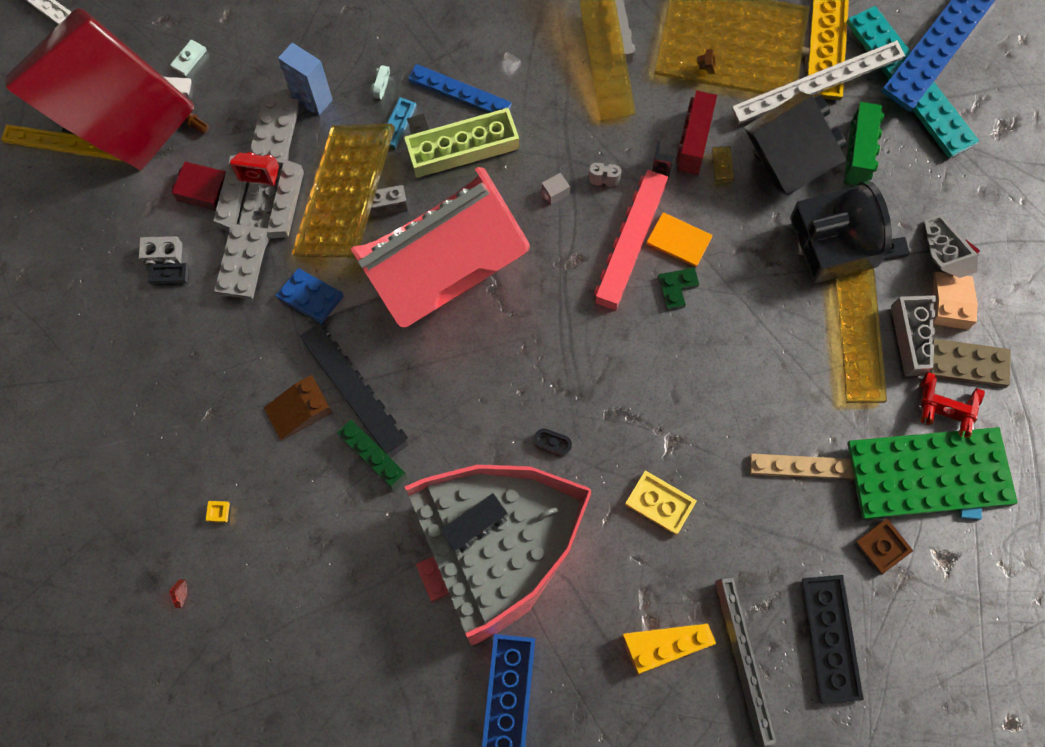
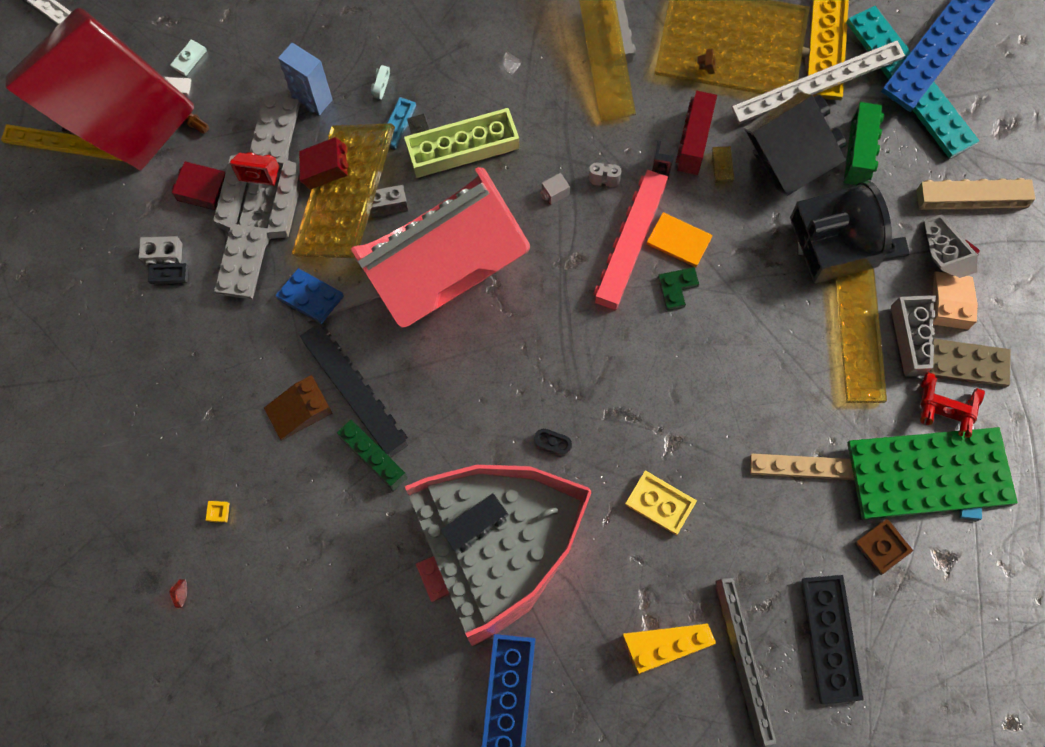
blue plate [408,64,512,113] -> none
none -> dark red brick [299,137,348,190]
none -> tan brick [916,178,1035,210]

